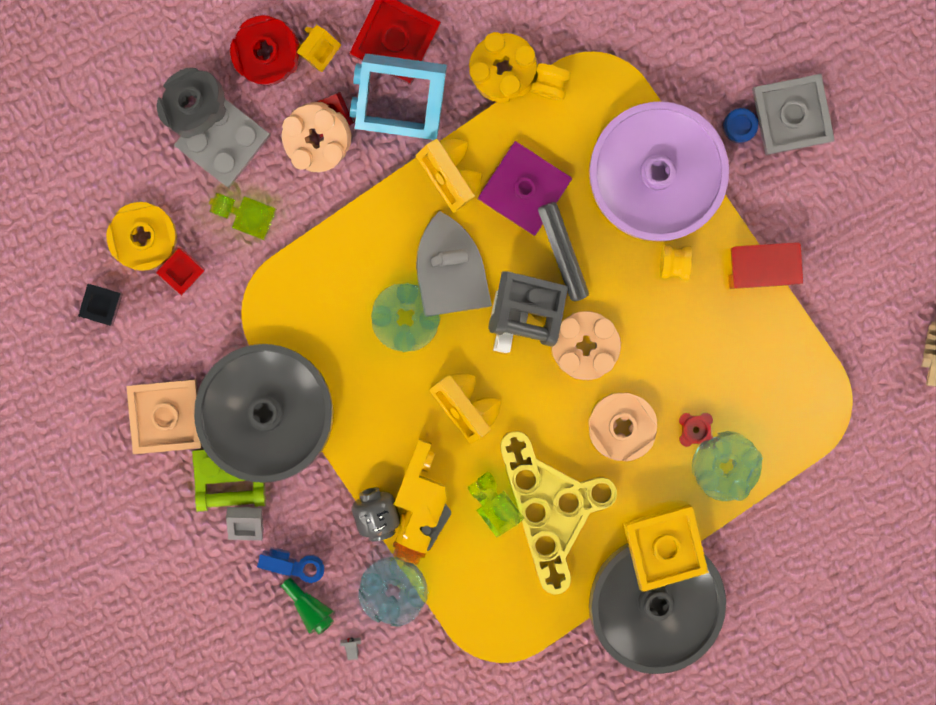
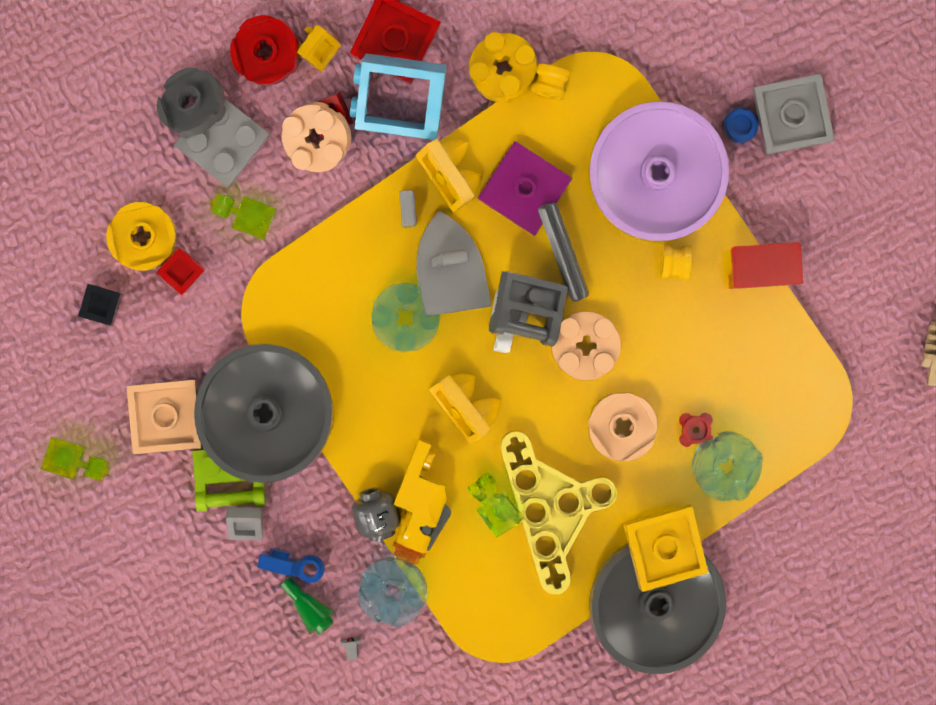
none -> clear neon green plate [41,436,111,481]
none -> light grey tile [400,190,417,228]

